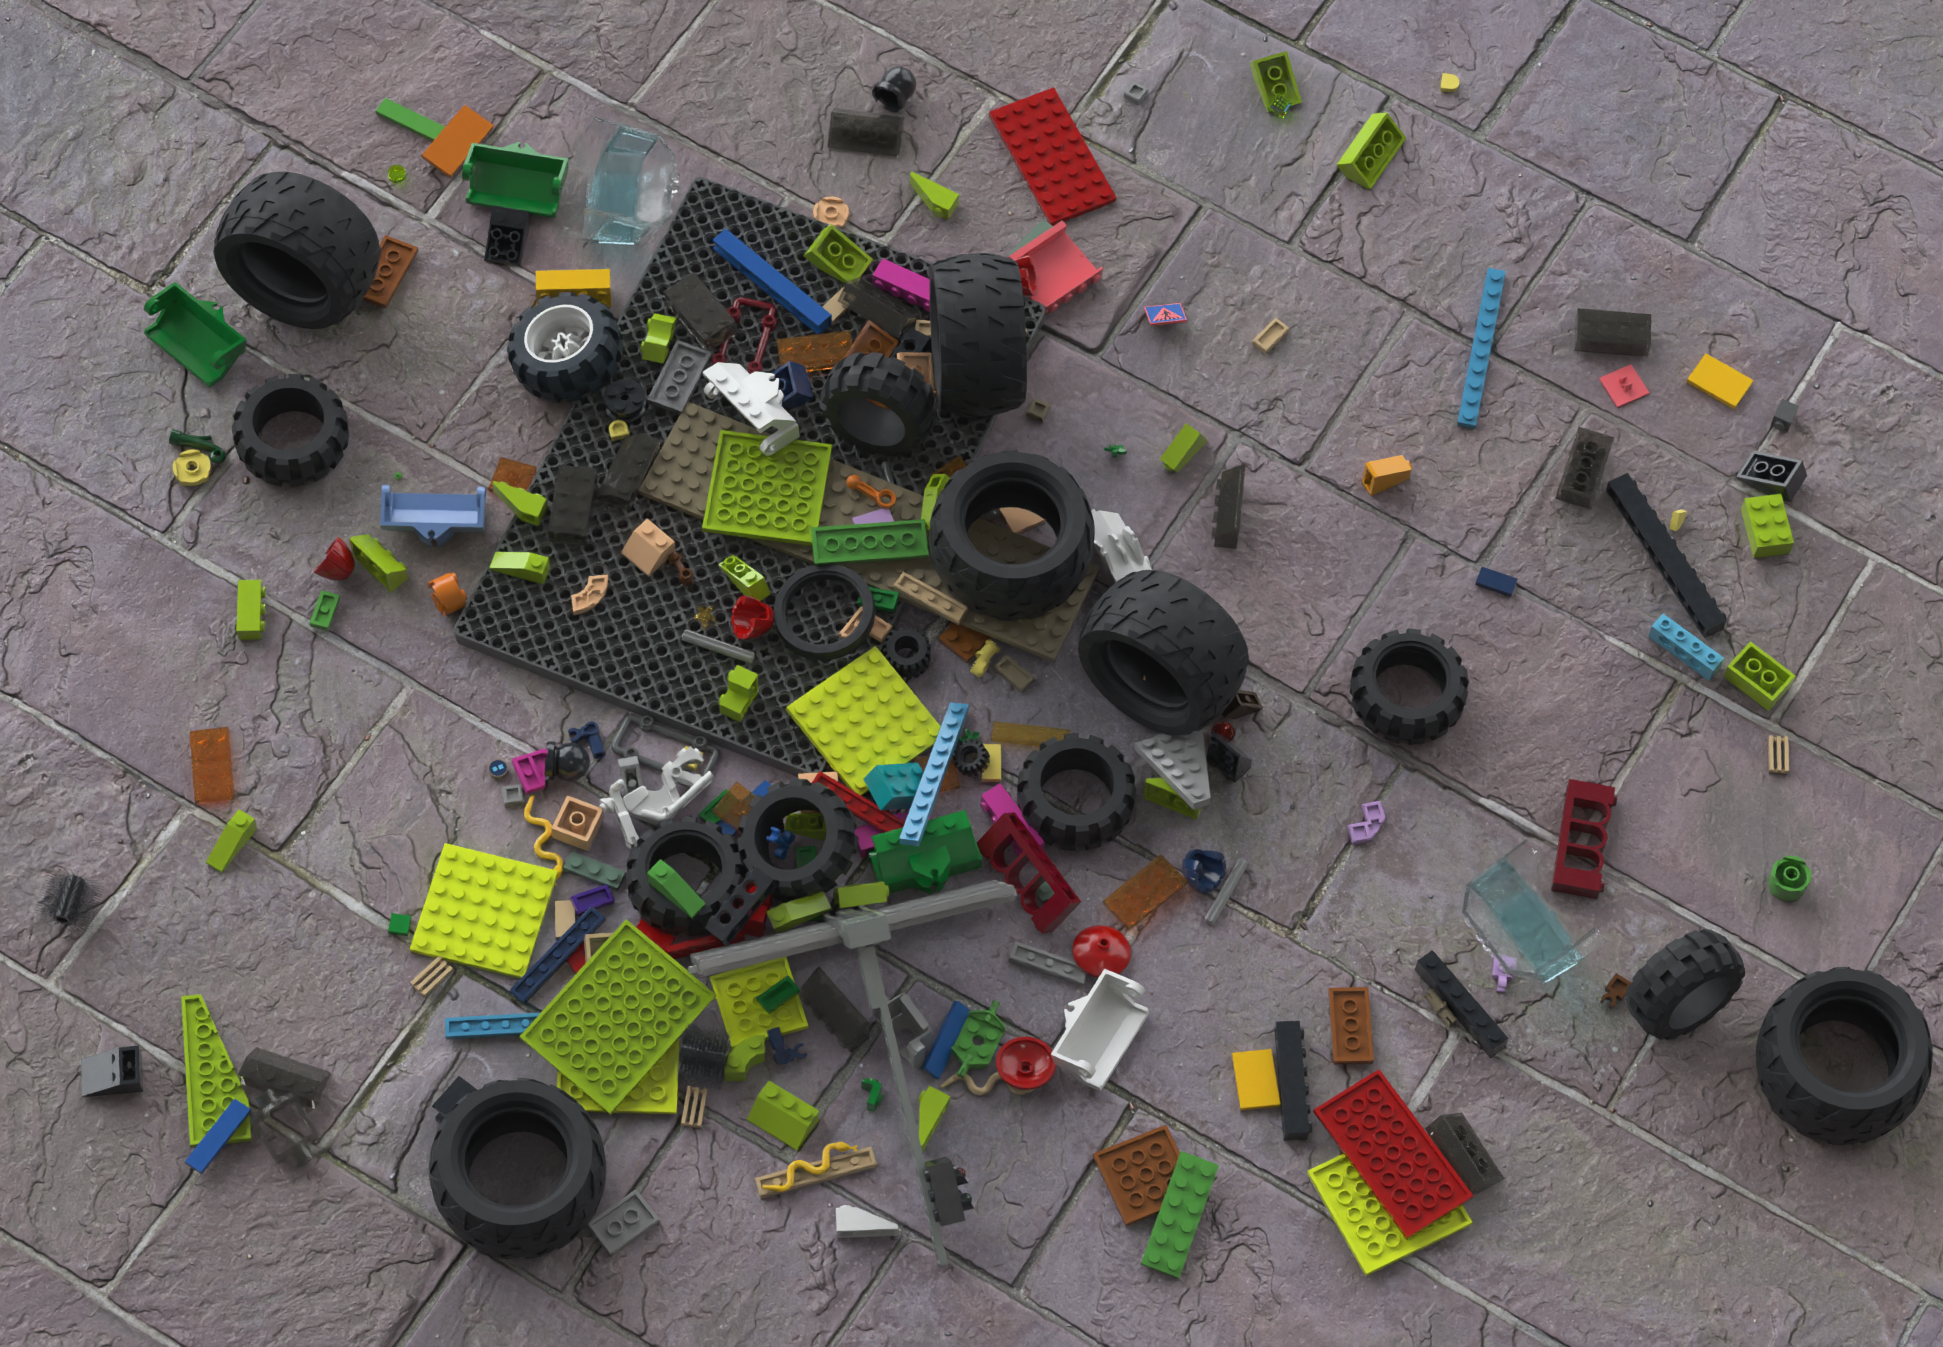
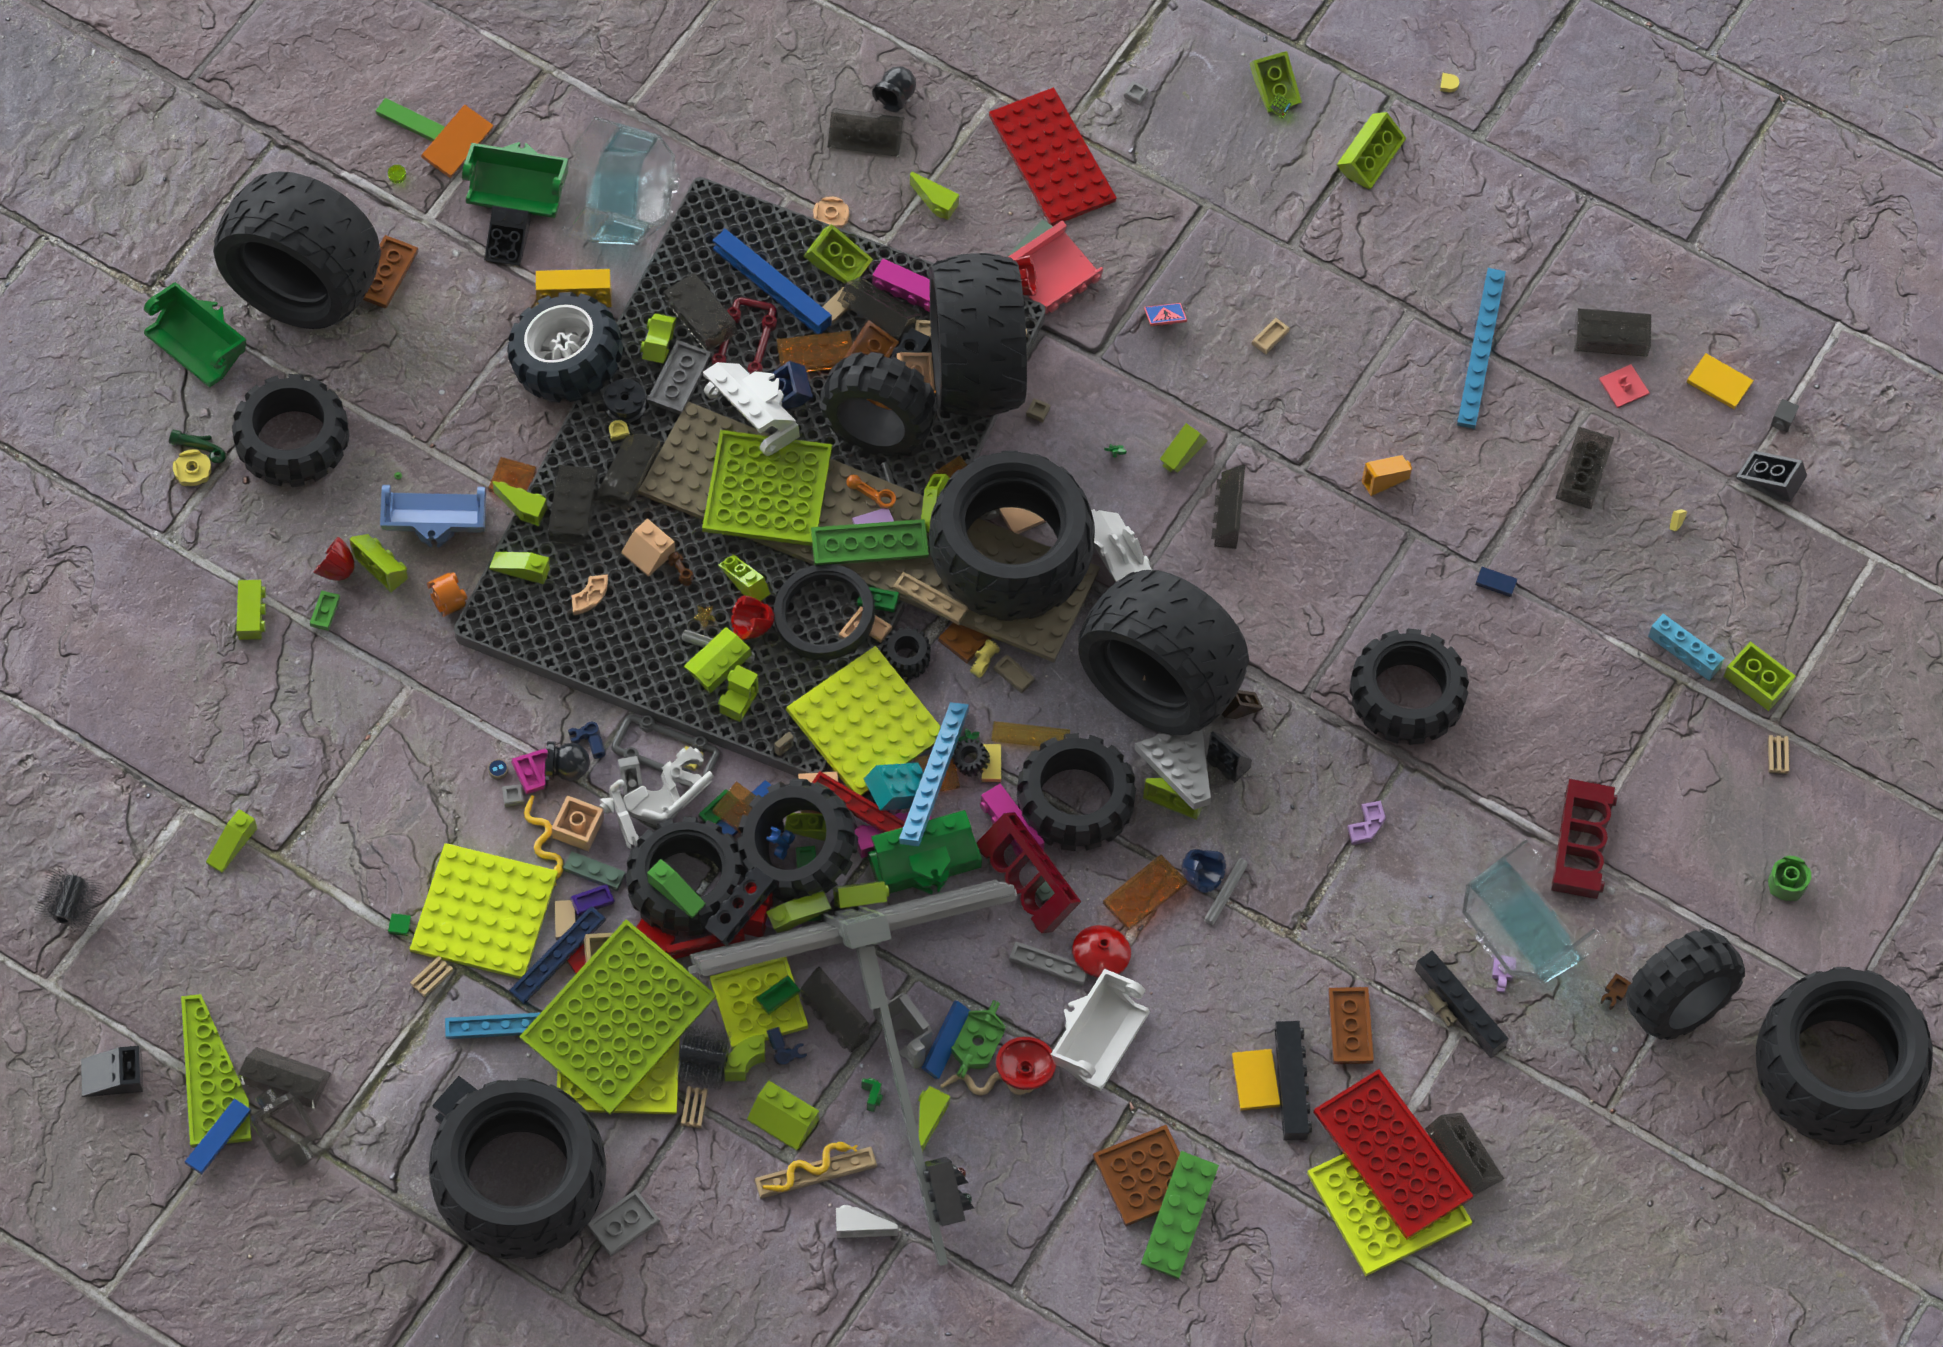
clear orange plate [189,727,235,804] -> none
clear red plate [1211,722,1235,741] -> none
black brick [1606,473,1727,638] -> none
lime brick [1741,494,1794,558] -> none
none -> lime slope [684,627,752,693]
none -> dark tan tile [774,732,794,756]

